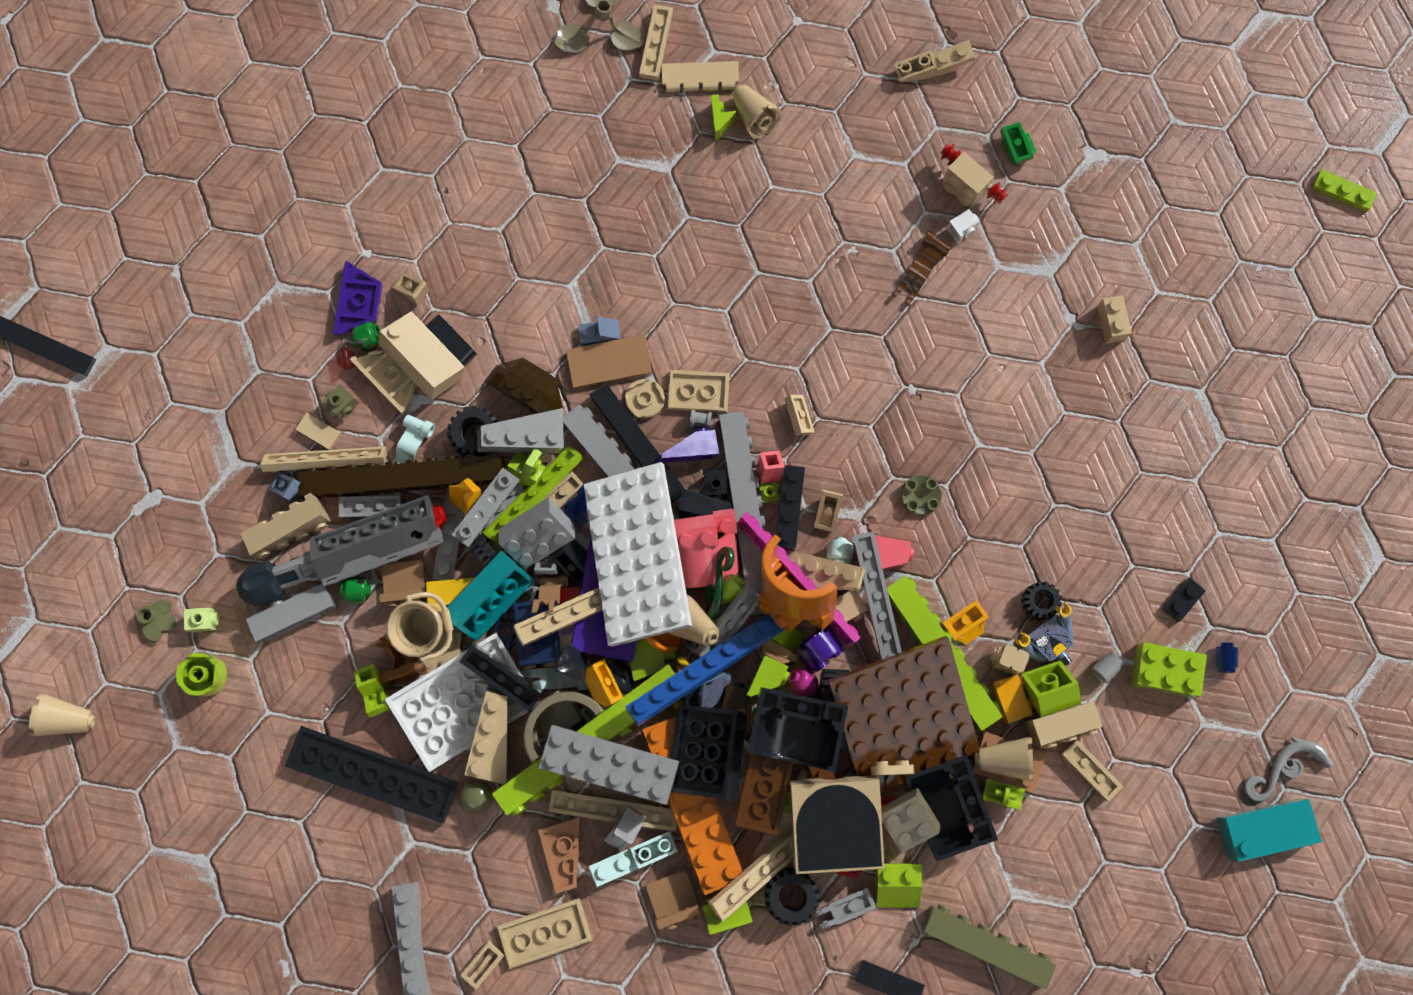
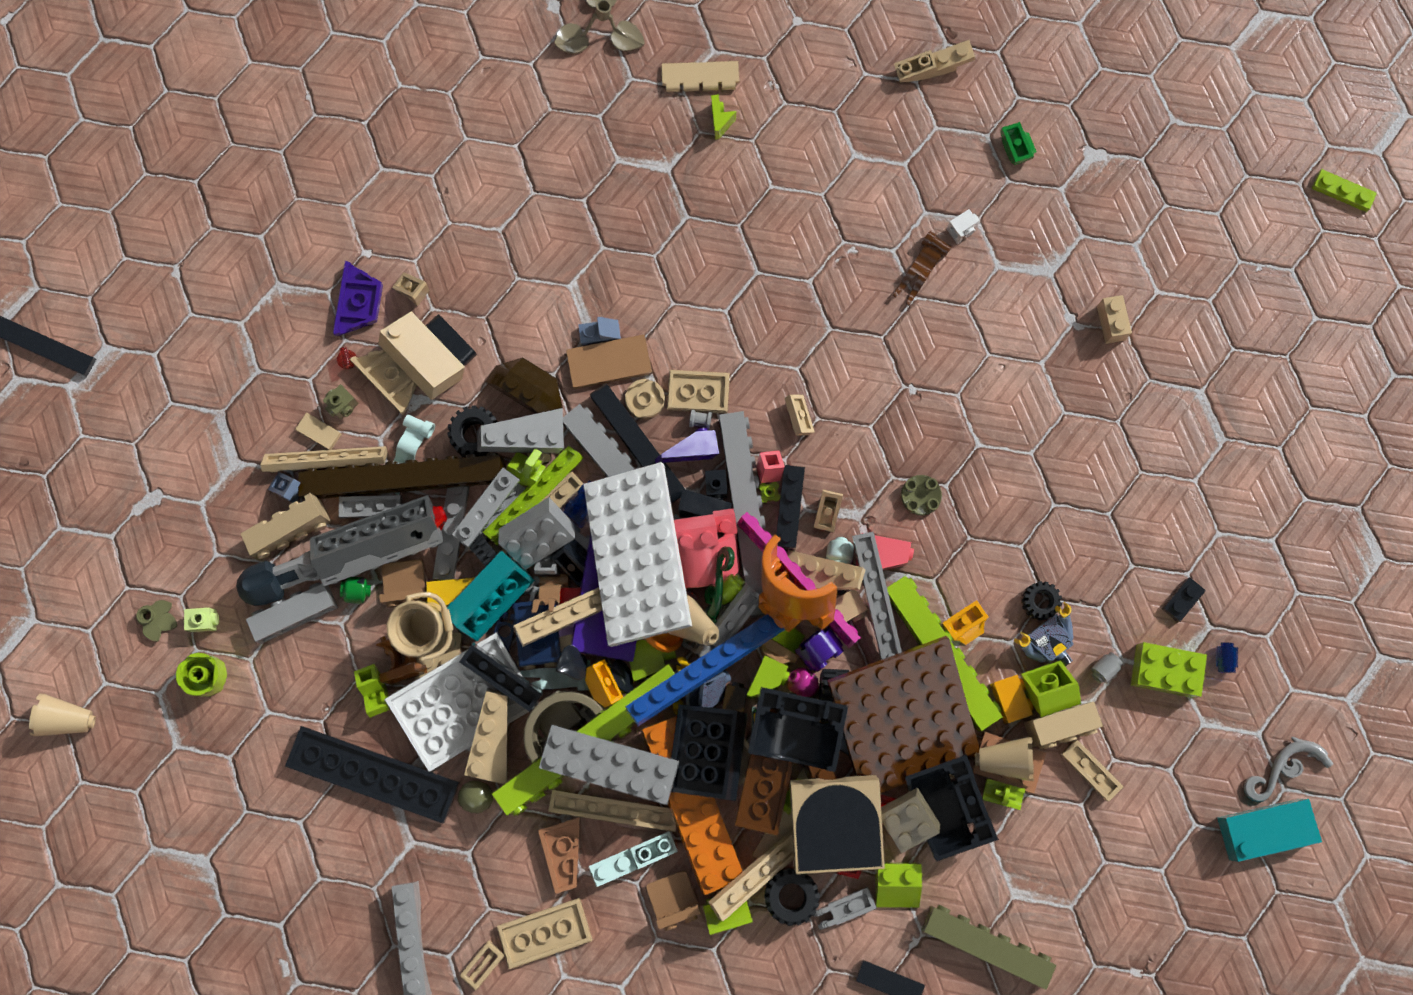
green head [351,322,381,351] -> none
light orange slope [449,478,481,516] -> none
light grey slope [604,805,646,852] -> none
tan plate [639,5,673,80] -> none
tan cone [733,85,782,139] -> none
tan plate [871,761,914,775] -> none
tan brick [940,144,1008,209] -> none
tan brick [990,644,1029,676] -> none

